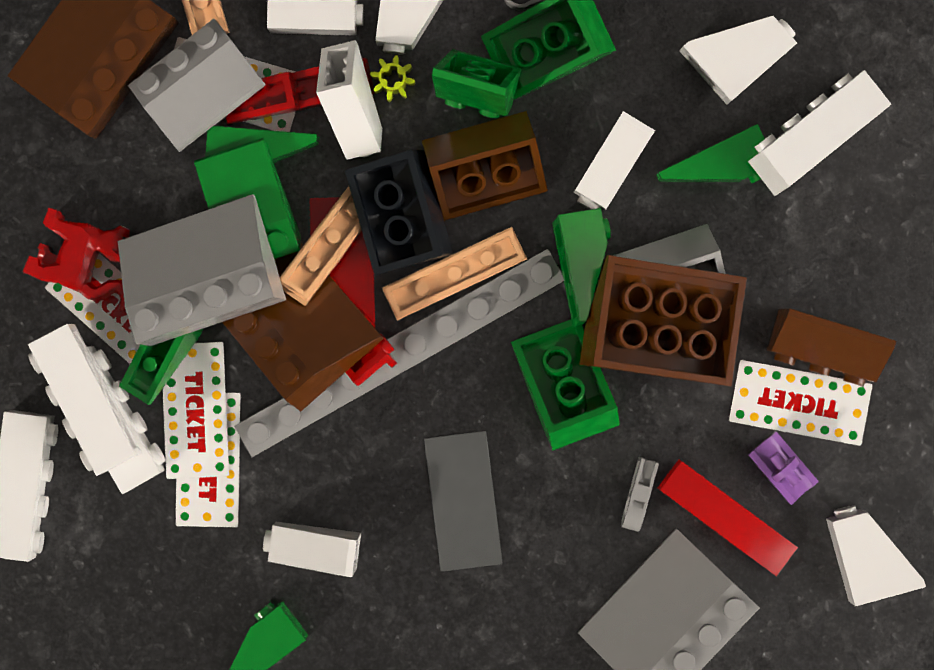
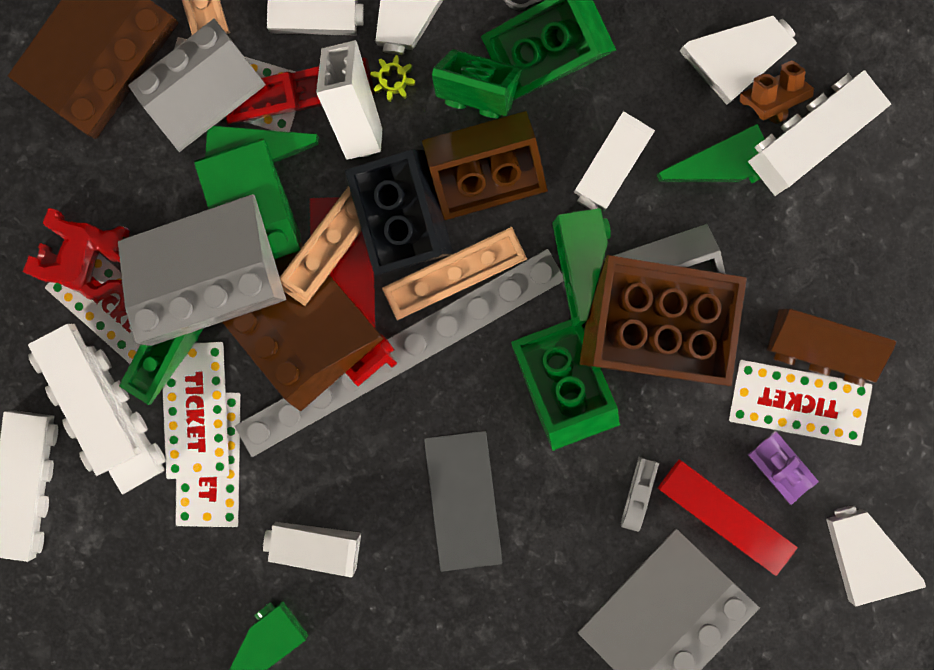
none -> dark orange hips [740,61,814,124]

